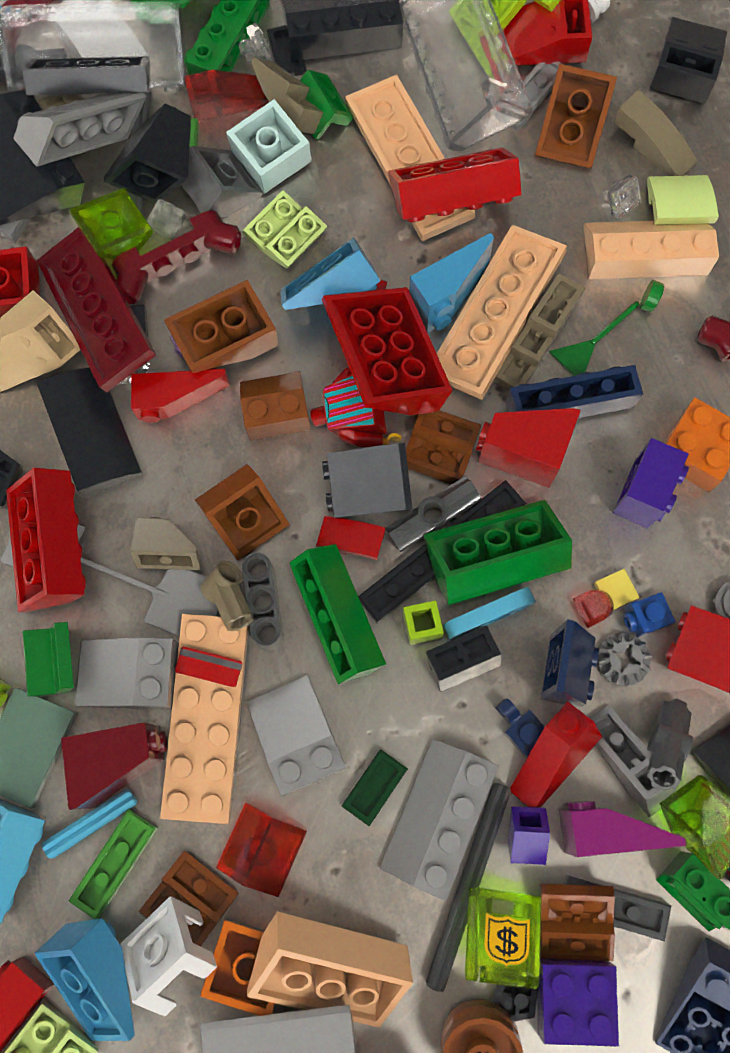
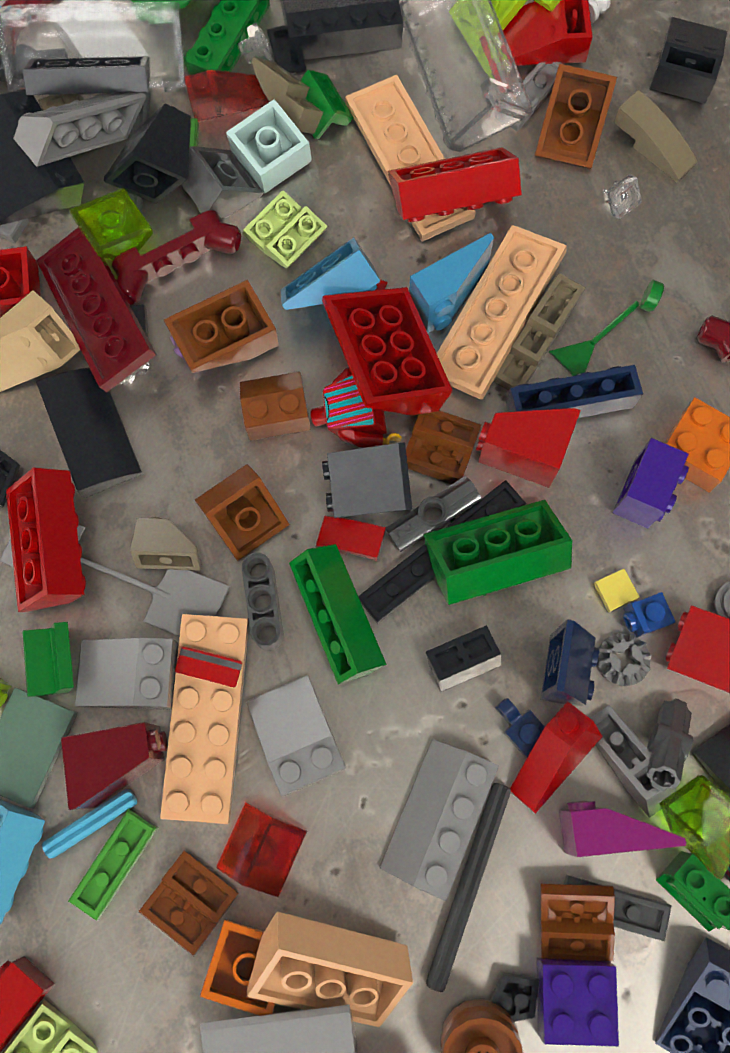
dark azure slope [34,918,135,1041] -> none
white panel [120,896,217,1016] -> none
red slope [131,369,230,423] -> none
clear tile [145,199,186,240] -> none
dark tan piece [200,561,254,631] -> none
dark green tile [342,749,408,826] -> none
lime brick [403,600,444,646] -> none
medium azure beam [443,587,536,641] -> none
clear neon green container [465,887,541,989] -> none
dark purple brick [508,806,550,865] -> none
clear red tile [573,589,614,628] -> none
light nougat slope [584,221,719,279] -> none
yellowish green slope [647,175,719,225] -> none

